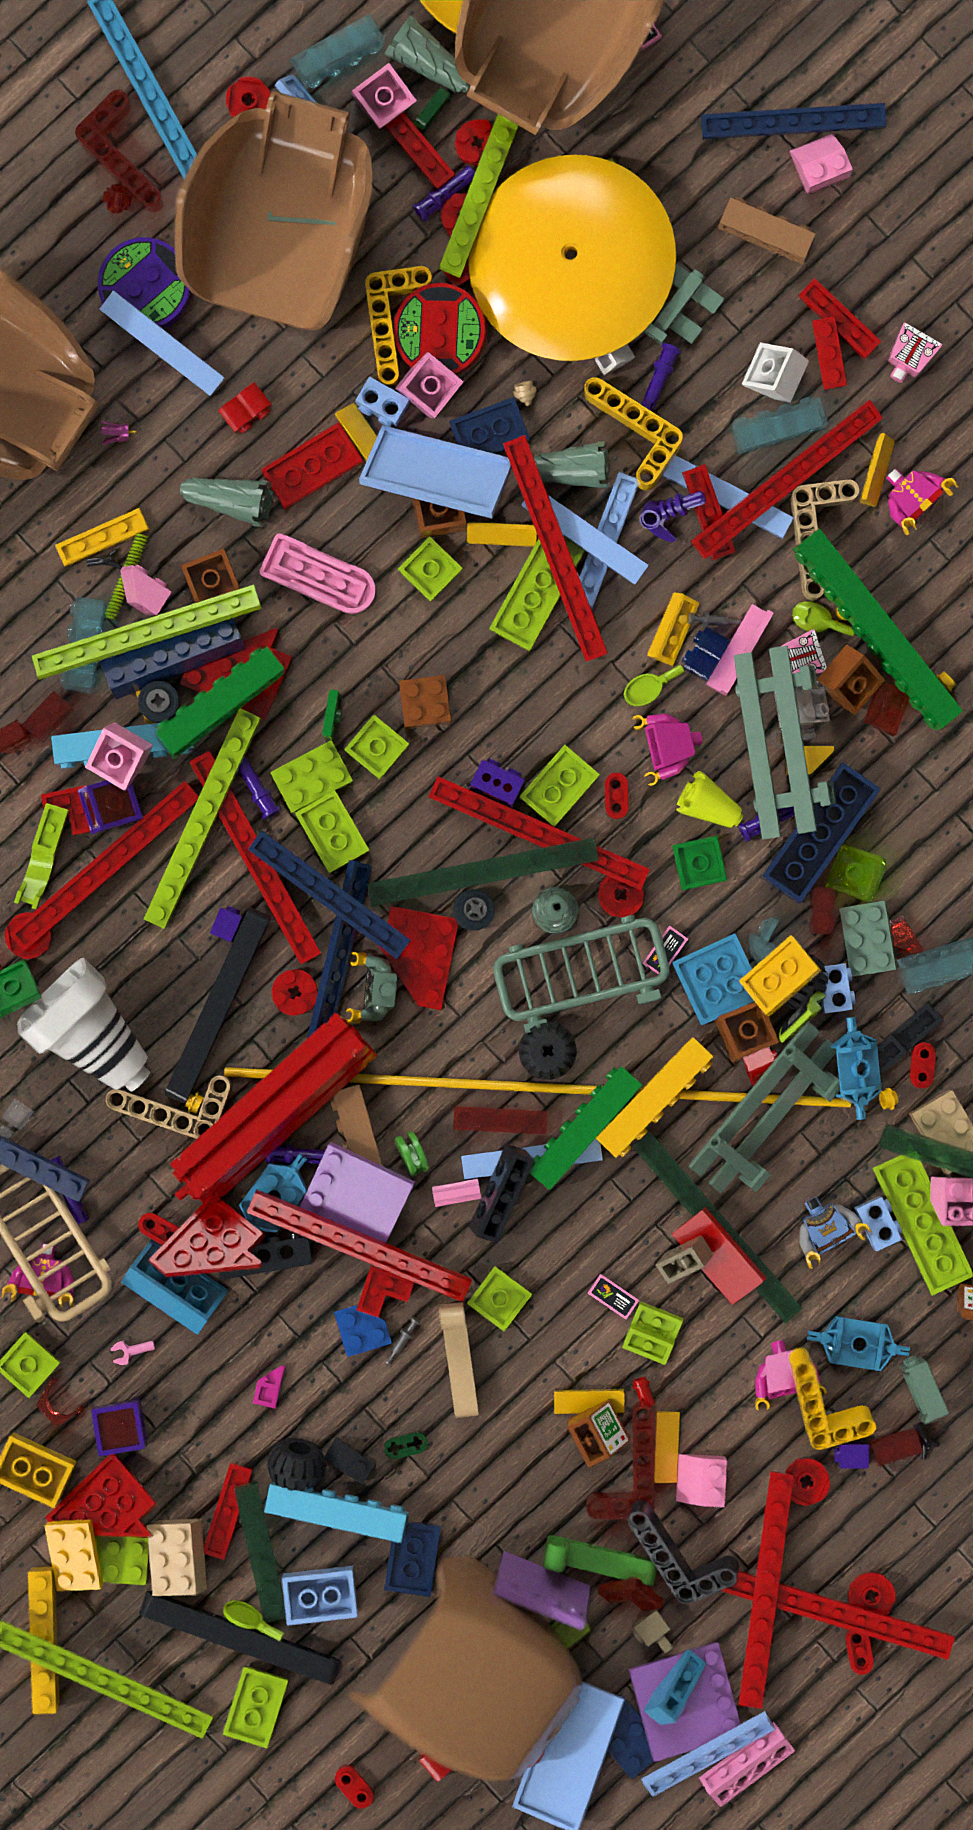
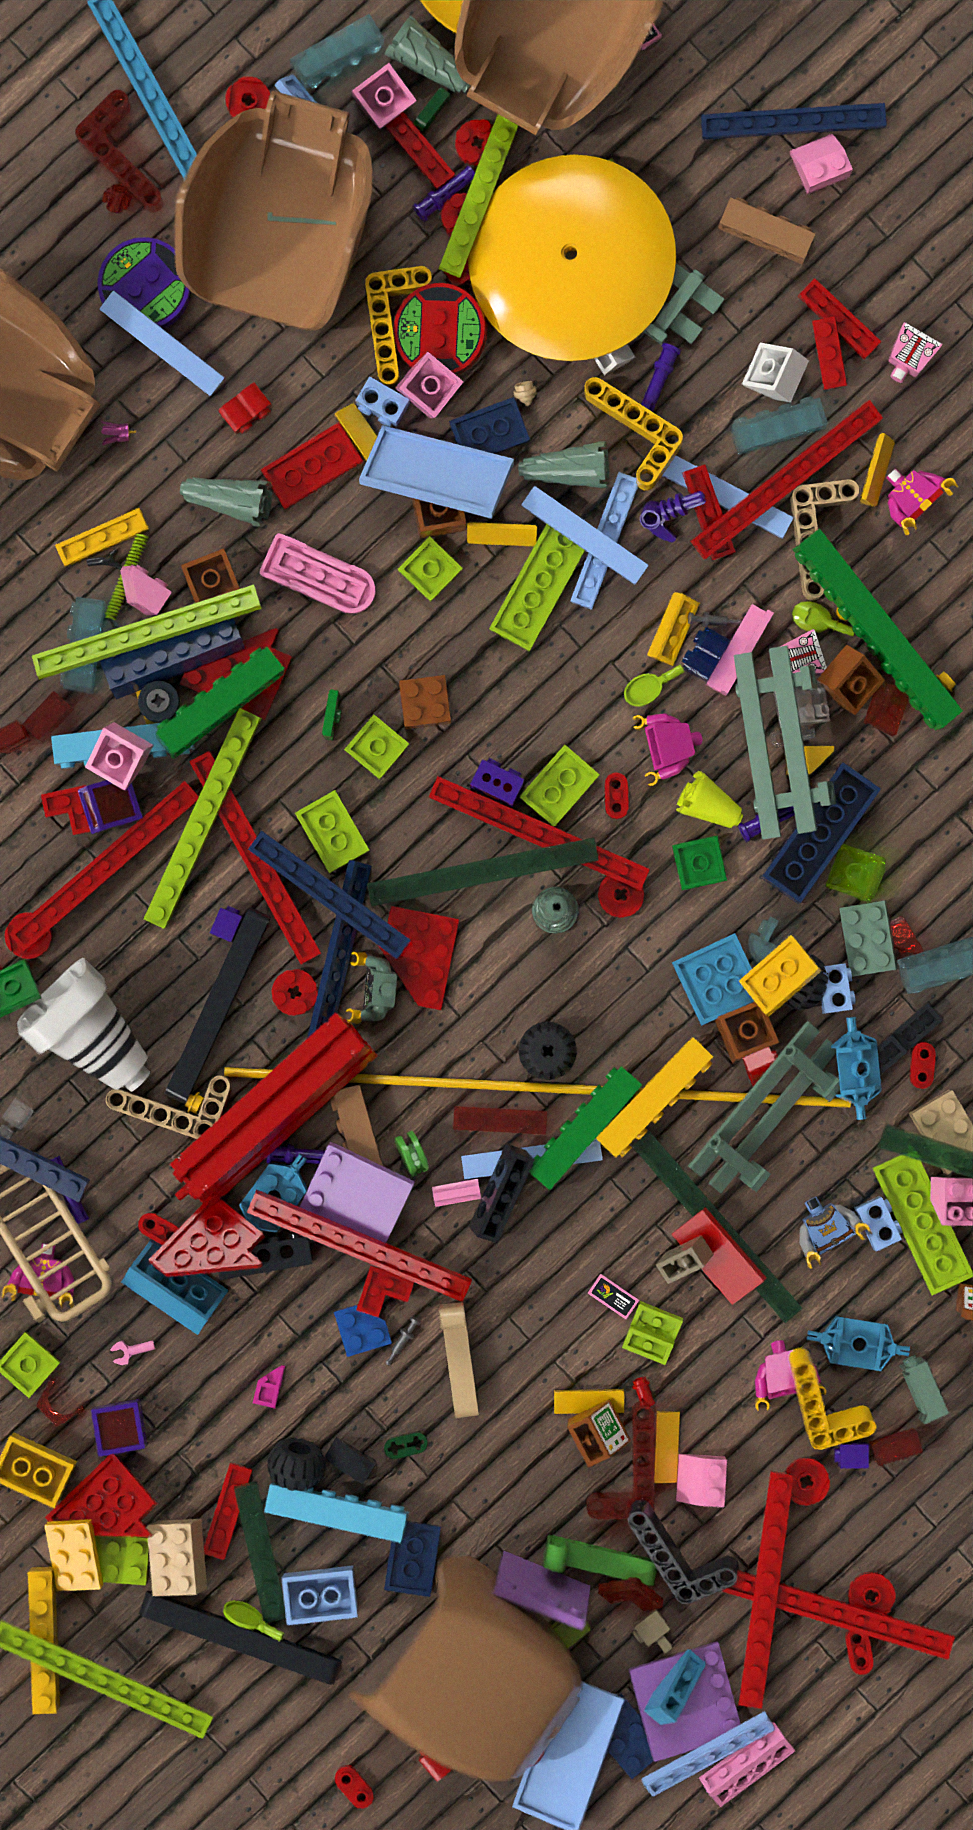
lime piece [14,803,69,910] -> none
lime plate [222,1665,289,1748] -> none
dark purple pin [238,755,281,820] -> none
lime plate [270,740,353,813] -> none
black wheel [453,889,495,931] -> none
lime plate [467,1266,532,1331] -> none
sand green bar [493,915,670,1033] -> none
red plate [503,435,608,662] -> none
tile [642,926,688,974] -> none
lime slope [779,991,826,1043] -> none
clear red brick [809,887,835,935] -> none
yellow plate [879,1087,898,1110] -> none
black bar [913,1422,940,1460] -> none

